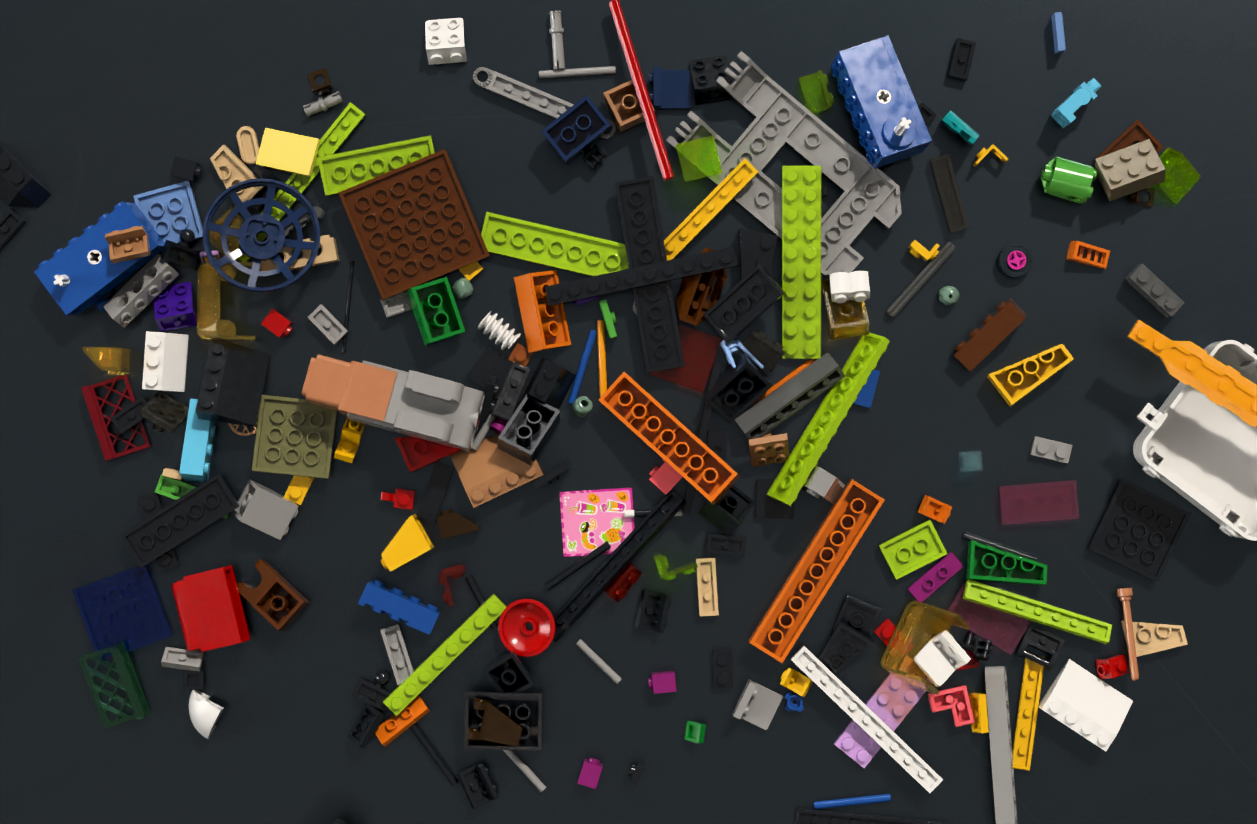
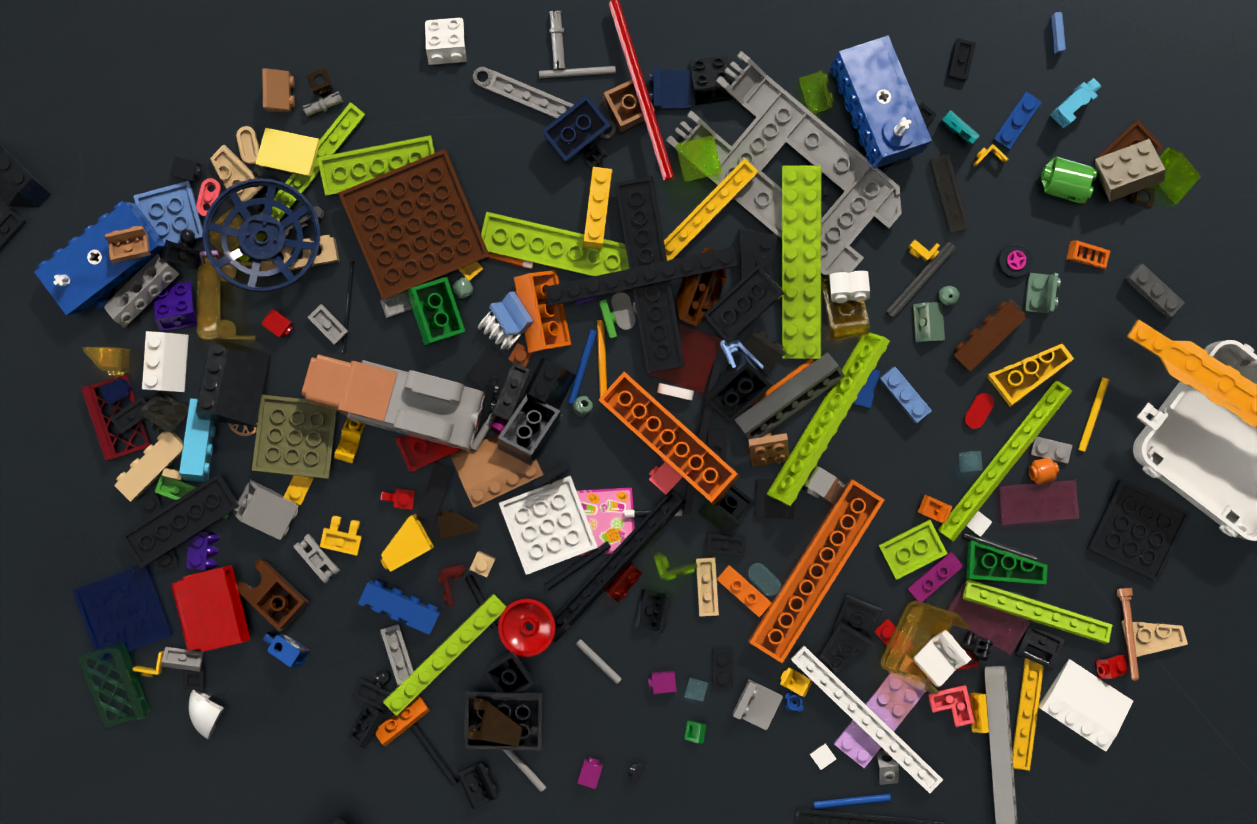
none -> clear blue brick [100,377,132,406]
none -> tan brick [114,431,184,502]
none -> yellow bracket [133,651,164,677]
none -> dark purple plate [186,531,220,570]
none -> coral plate [196,178,221,217]
none -> medium nougat slope [262,69,295,113]
none -> blue torso [263,632,311,668]
none -> light grey plate [294,533,340,584]
none -> yellow plate [320,516,362,556]
none -> tan brick [469,551,496,577]
none -> orange bar [487,252,533,269]
none -> medium blue panel [489,292,533,336]
none -> white plate [499,476,598,575]
none -> yellow brick [583,167,612,249]
none -> light grey tile [611,292,636,330]
none -> white beam [657,383,694,400]
none -> clear light blue plate [684,677,708,701]
none -> orange plate [716,565,772,617]
none -> clear light blue tile [748,563,781,596]
none -> white tile [809,743,836,770]
none -> light grey bracket [877,750,899,785]
none -> medium blue brick [878,366,932,423]
none -> sand green panel [913,302,945,342]
none -> lime plate [938,380,1072,542]
none -> red tile [964,393,994,429]
none -> white tile [966,511,992,537]
none -> blue plate [993,91,1042,150]
none -> sand green bracket [1024,273,1061,314]
none -> orange head [1028,458,1059,484]
none -> yellow bar [1078,377,1110,452]

